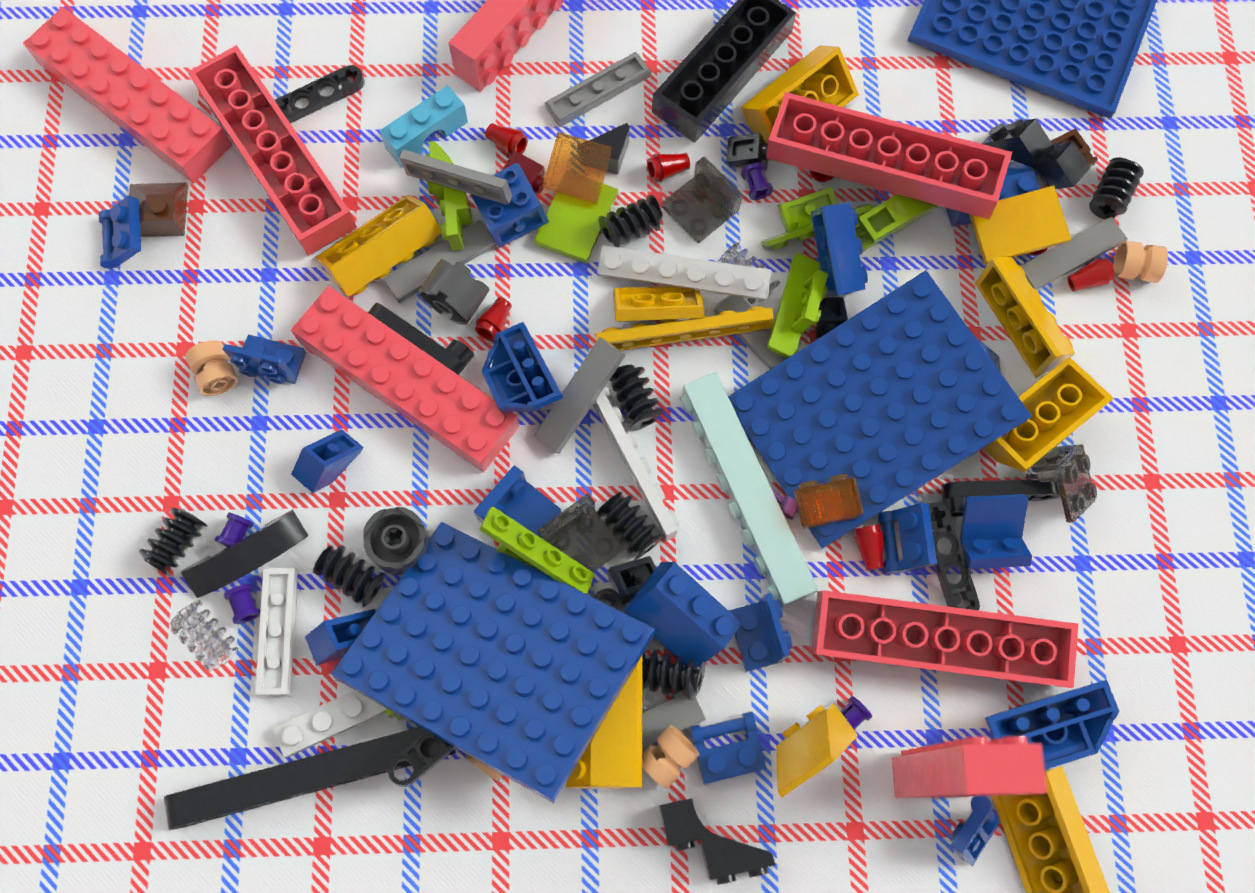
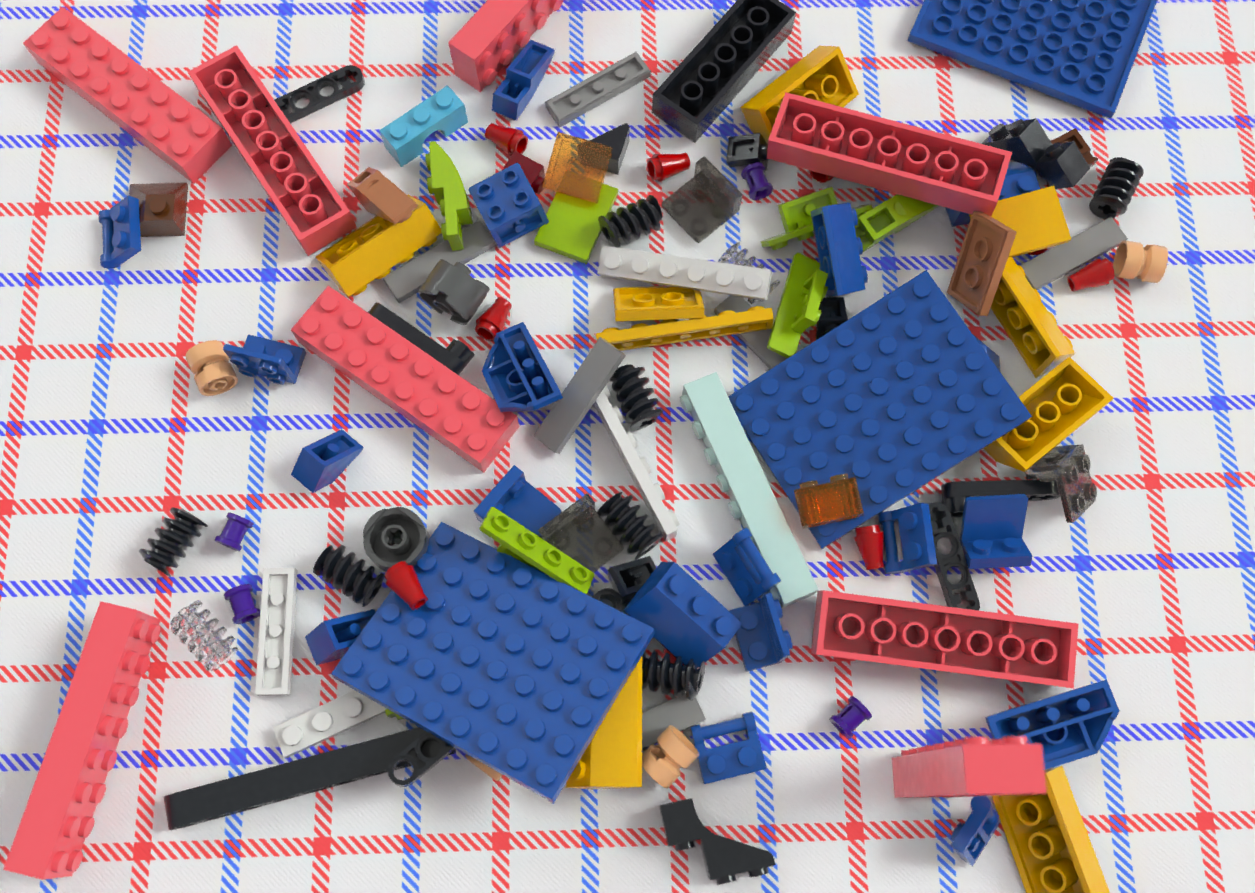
black slope [181,509,309,598] -> none
light grey tile [399,150,513,205] -> none
medium lavender hand [772,489,798,520] -> none
yellow slope [776,703,858,798] -> none
none -> coral brick [3,601,161,880]
none -> nougat slope [347,167,418,224]
none -> red cone [384,561,428,610]
none -> blue slope [492,40,555,121]
none -> blue plate [712,527,781,606]
none -> nougat tile [947,211,1017,316]

